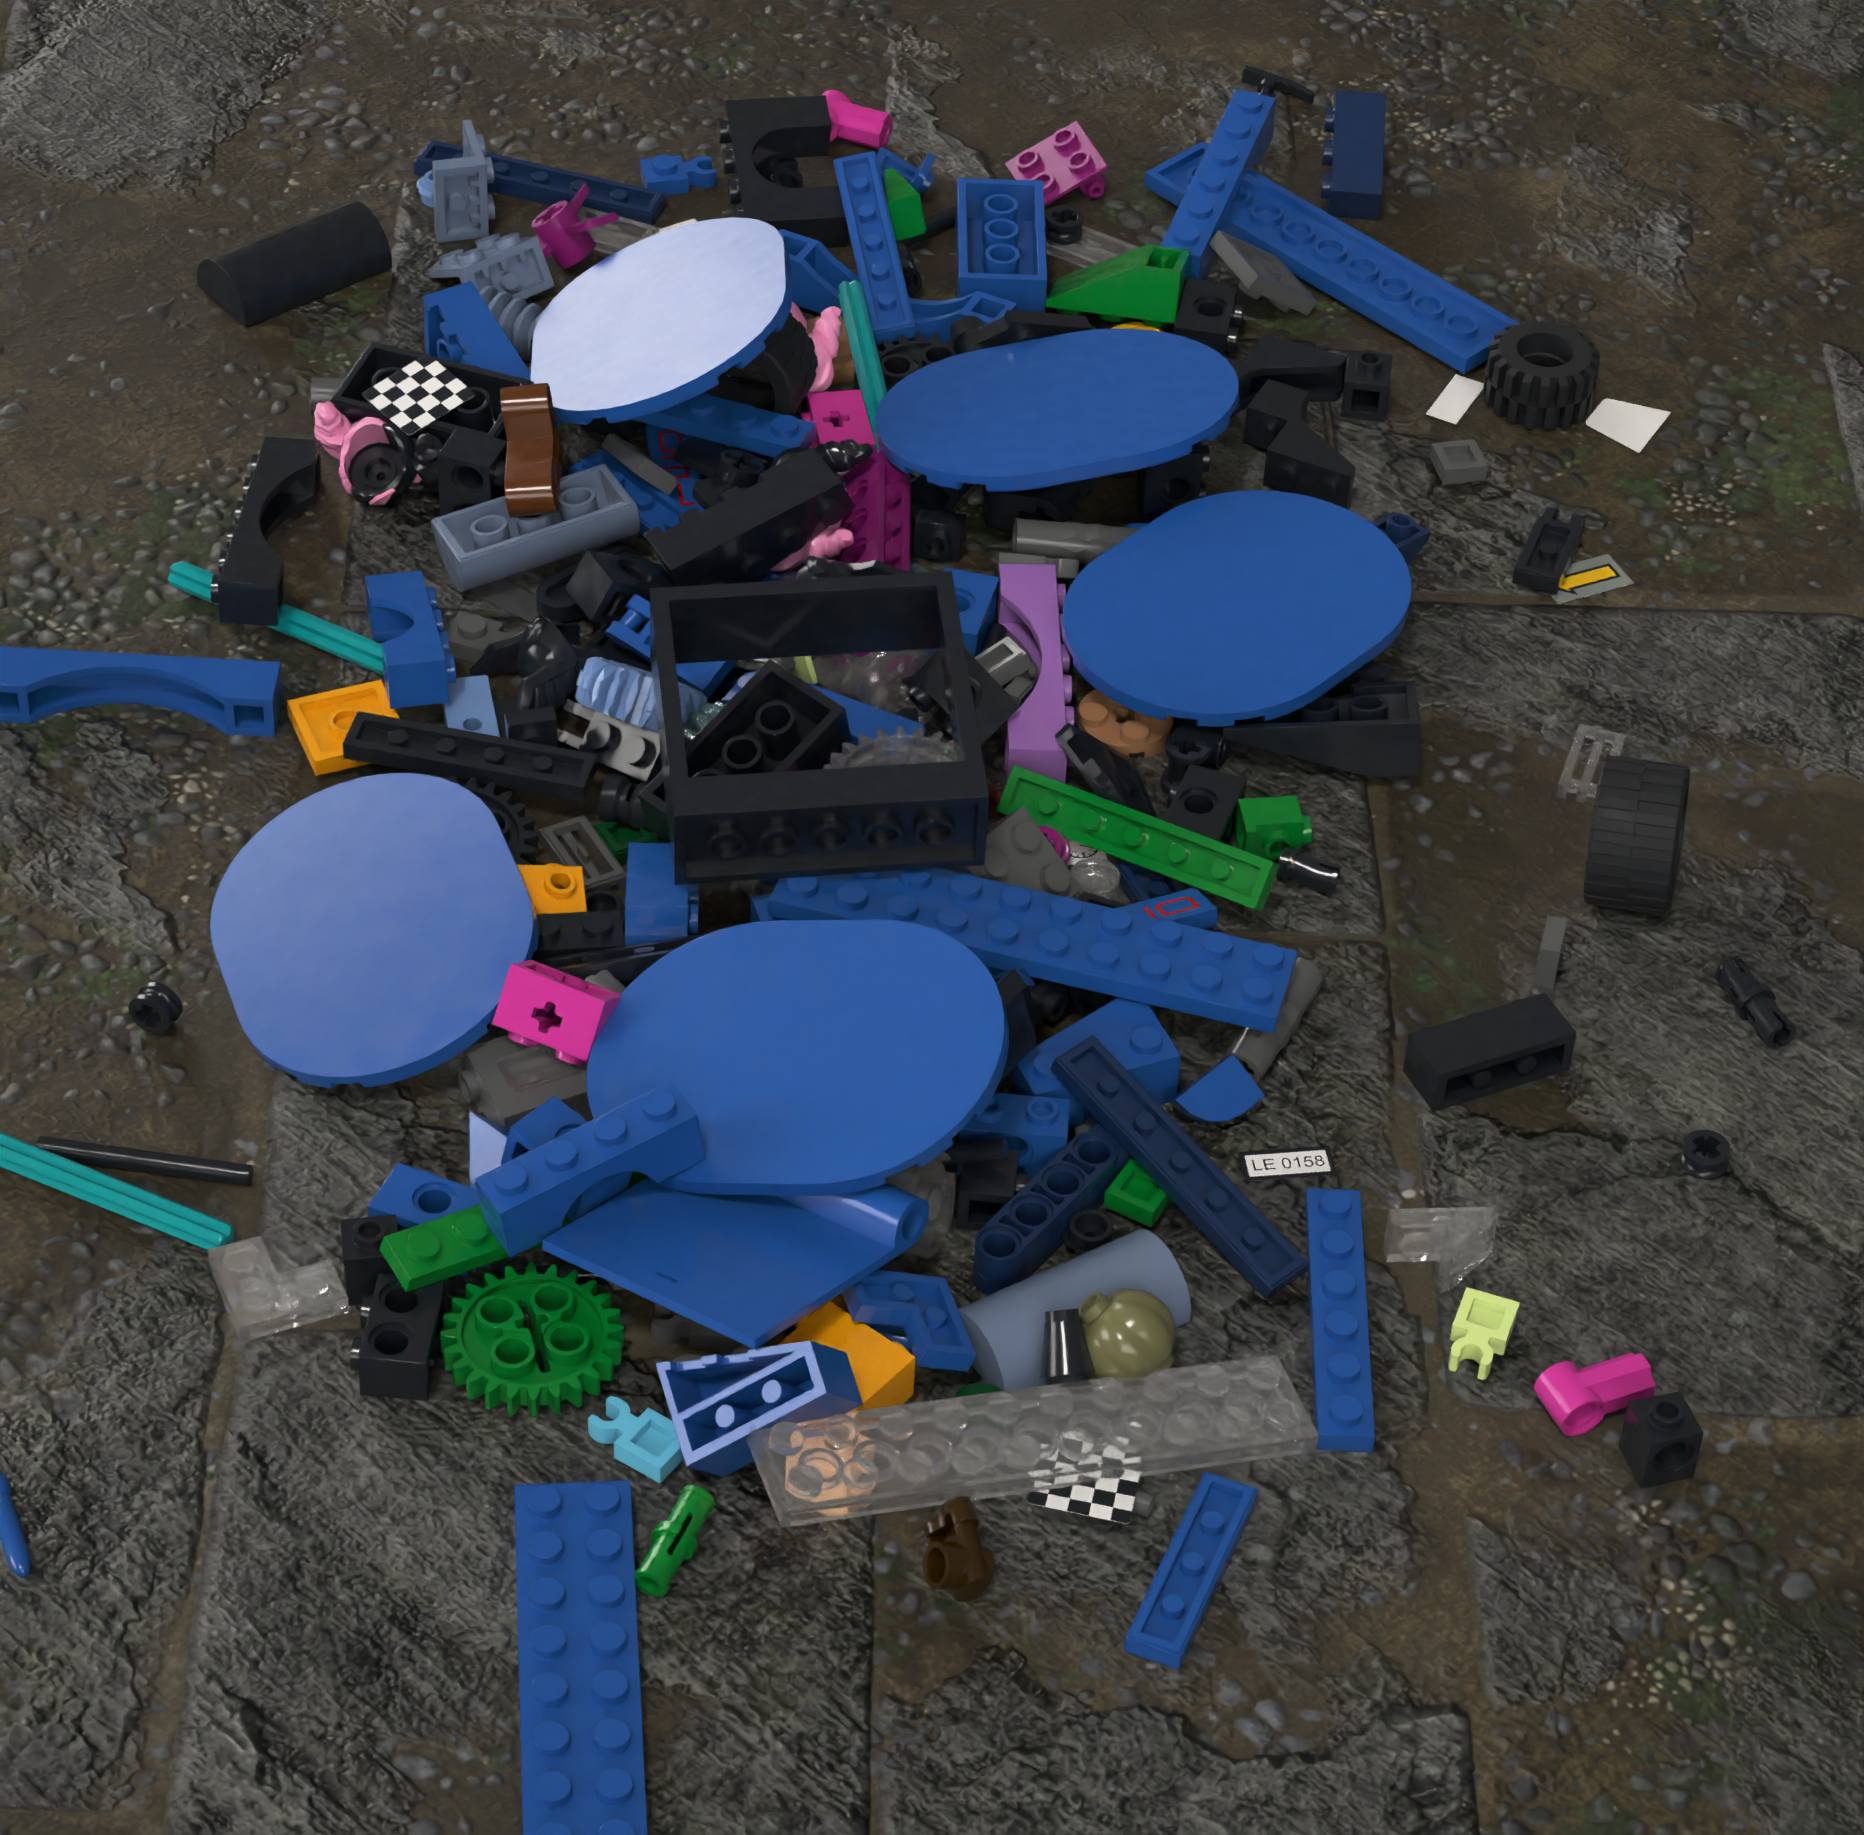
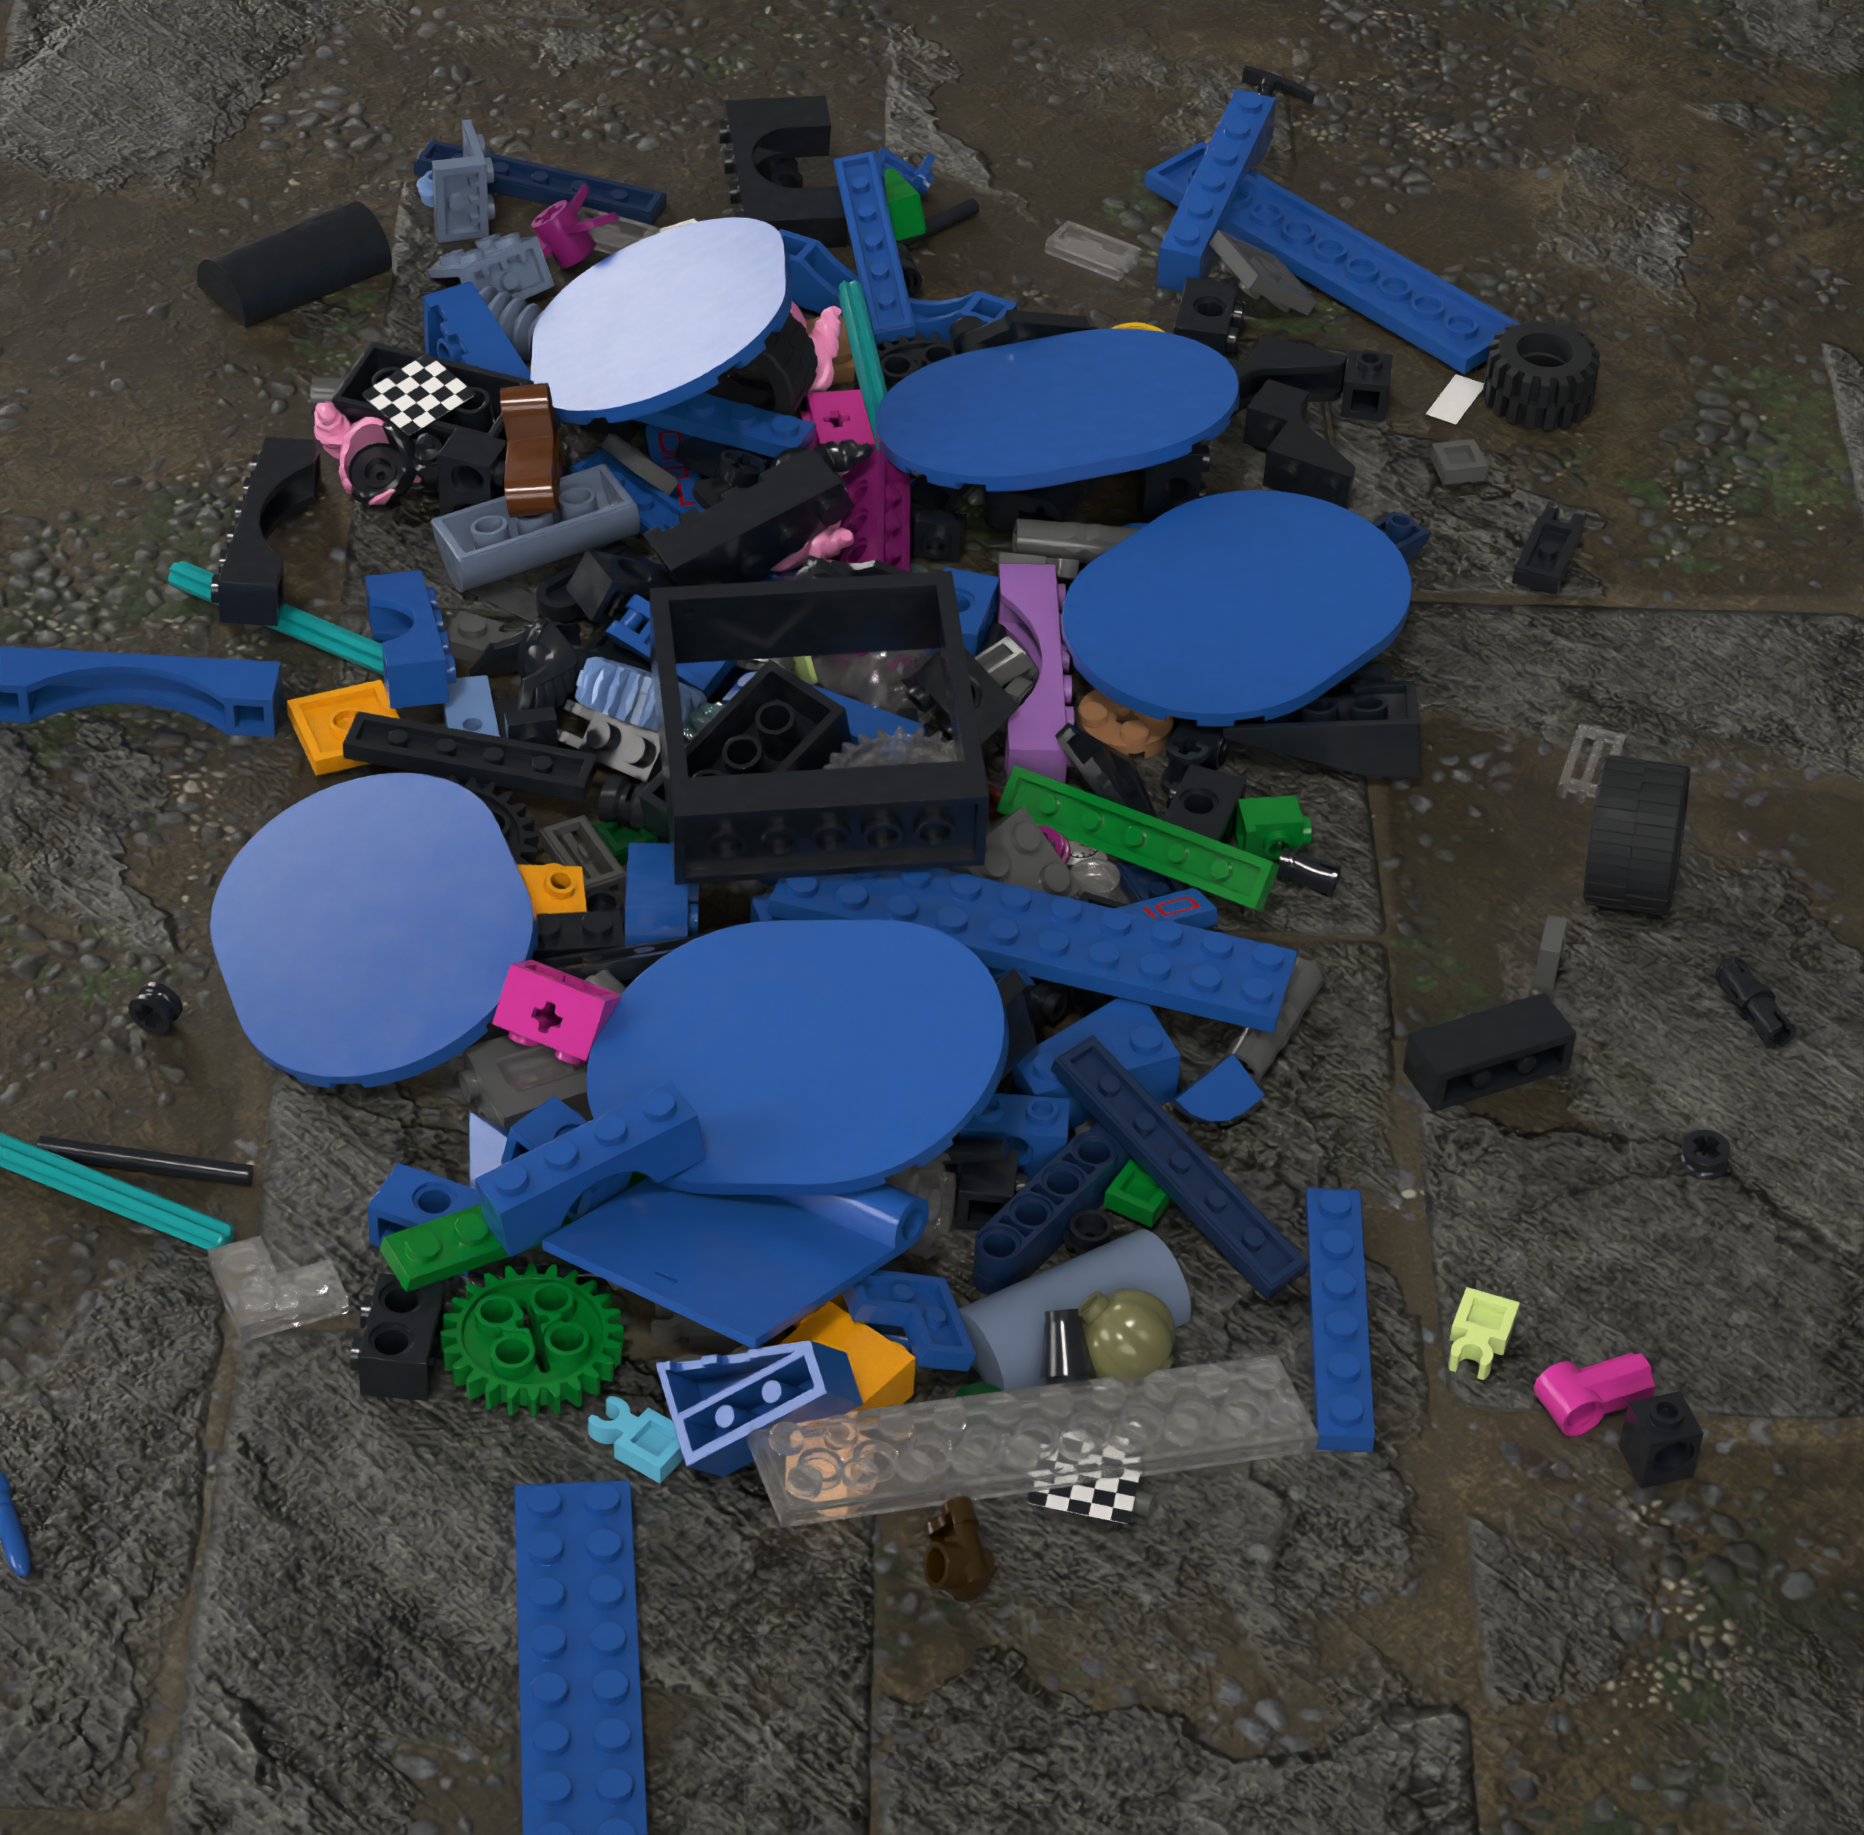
black brick [340,1215,398,1306] -> none
green pin [633,1485,716,1598] -> none
blue plate [639,155,716,195] -> none
dark pink piece [821,90,893,150] -> none
blue brick [955,178,1047,313] -> none
magenta hinge [1005,120,1109,207] -> none
black bush [1045,205,1084,245] -> none
green slope [1045,244,1191,327] -> none
blue tile [1124,1471,1259,1670] -> none
sticker [1238,1146,1337,1182] -> none
dark blue wedge [1320,90,1386,220] -> none
clear slope [1383,1207,1499,1291] -> none
sticker [1549,554,1634,604] -> none
white sticker [1586,398,1671,453] -> none

